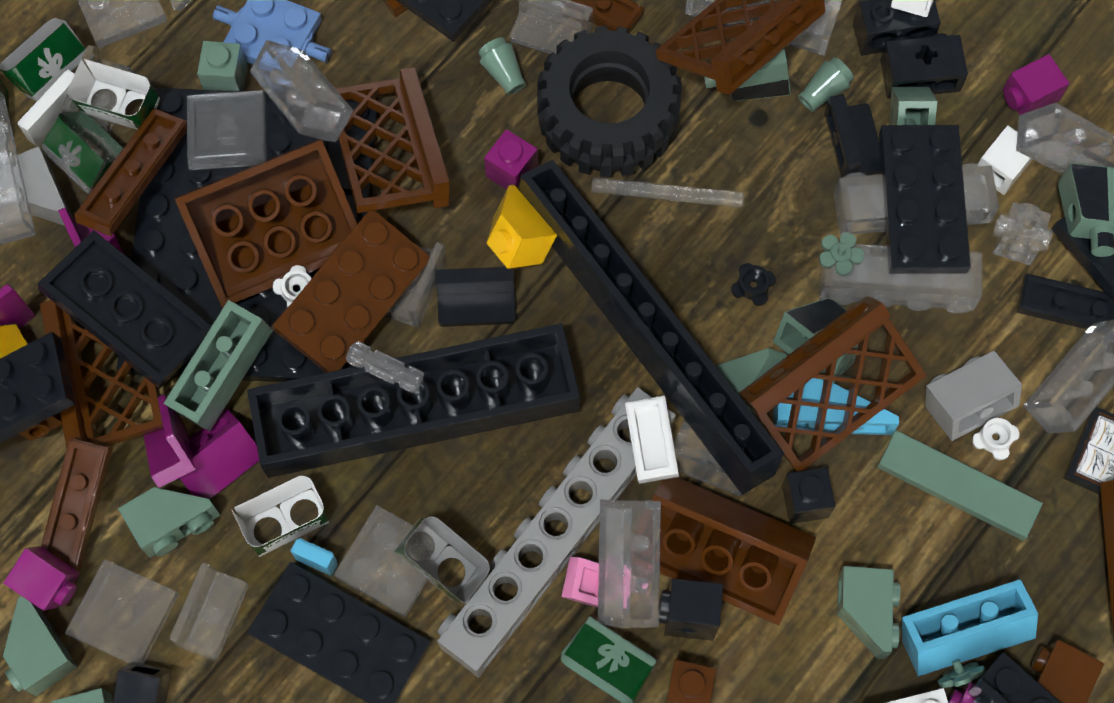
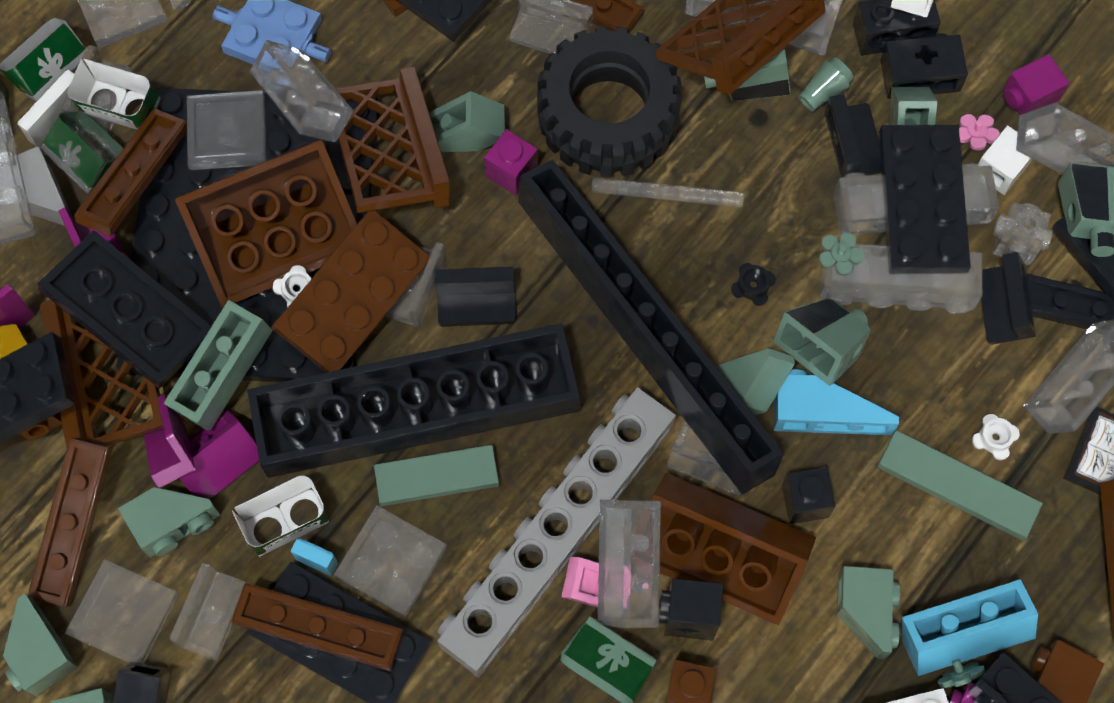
magenta brick [3,546,80,611] -> none
sand green brick [197,41,248,92] -> none
clear axle [346,342,424,393] -> none
light grey piece [394,517,490,604] -> none
sand green cone [478,37,526,96] -> none
yellow slope [487,185,557,269] -> none
white tile [625,396,679,484] -> none
reddish brown fence [738,295,927,472] -> none
light grey brick [925,351,1022,441] -> none
none -> reddish brown tile [231,583,404,671]
none -> sand green tile [374,445,499,506]
none -> sand green slope [429,91,505,152]
none -> bright pink plant [959,114,1000,151]
none -> black panel [978,252,1036,345]

